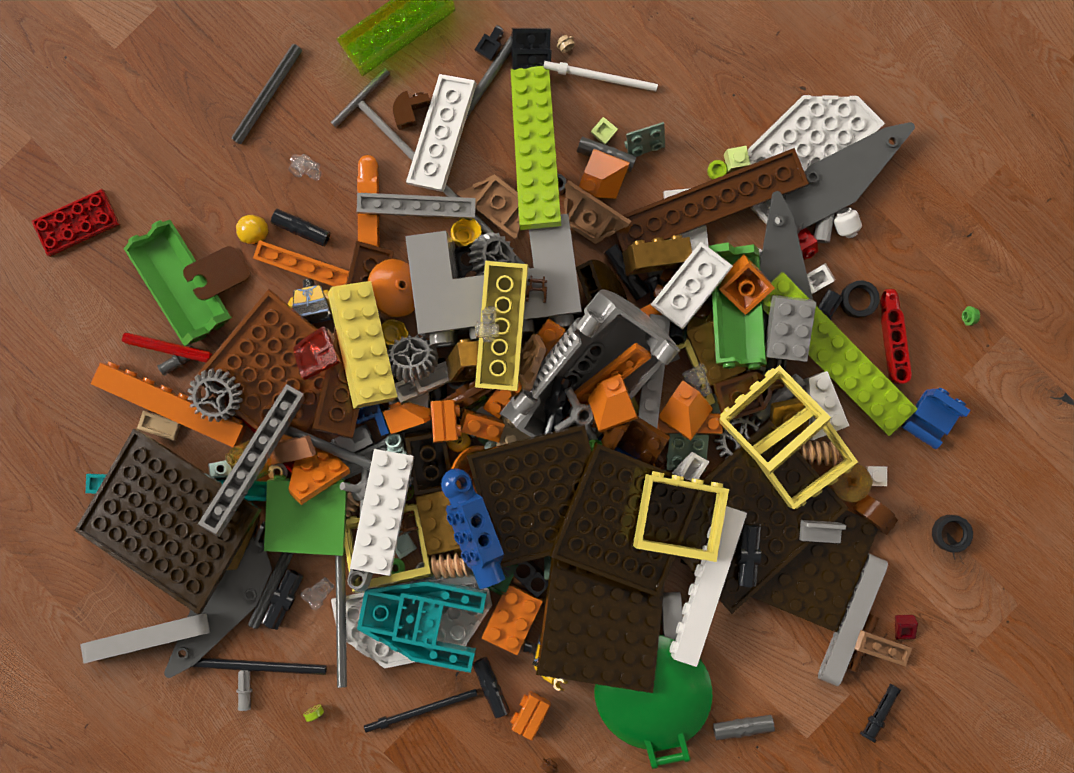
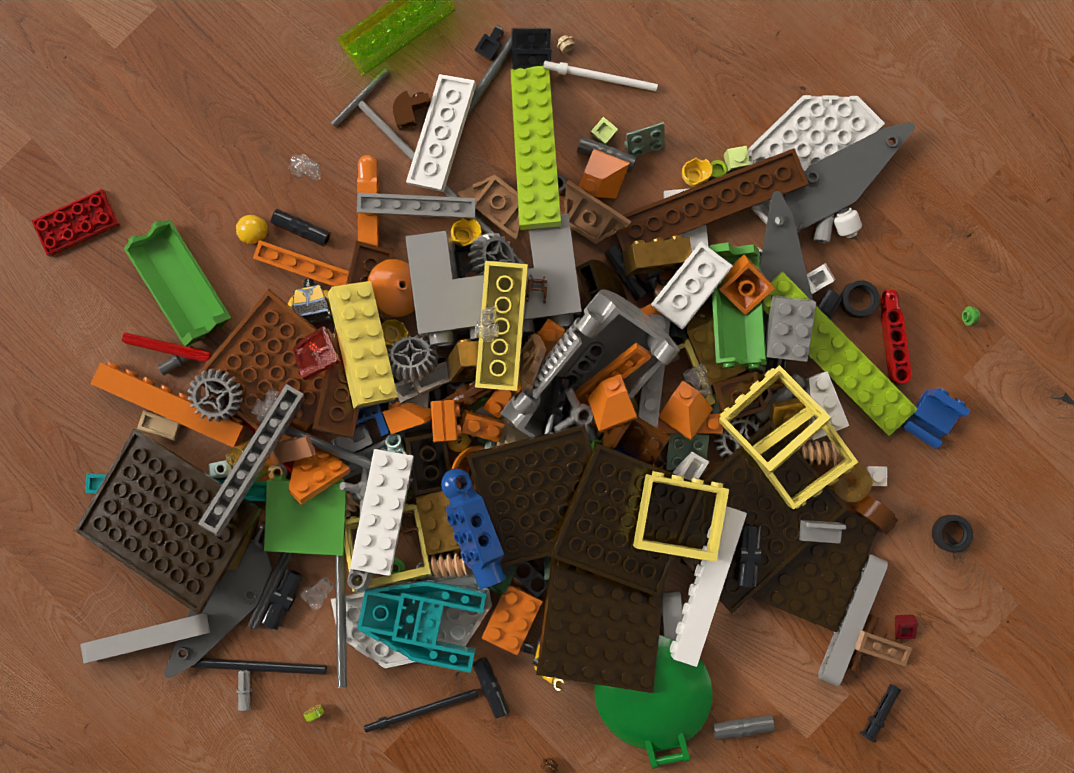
reddish brown piece [183,246,249,301] -> none
dark grey axle [232,44,302,144] -> none
light aqua tile [396,534,417,559] -> none
orange brick [510,691,551,740] -> none
red bracket [798,228,818,260] -> none
none -> clear plate [251,389,279,422]
none -> yellow hair [682,158,713,187]

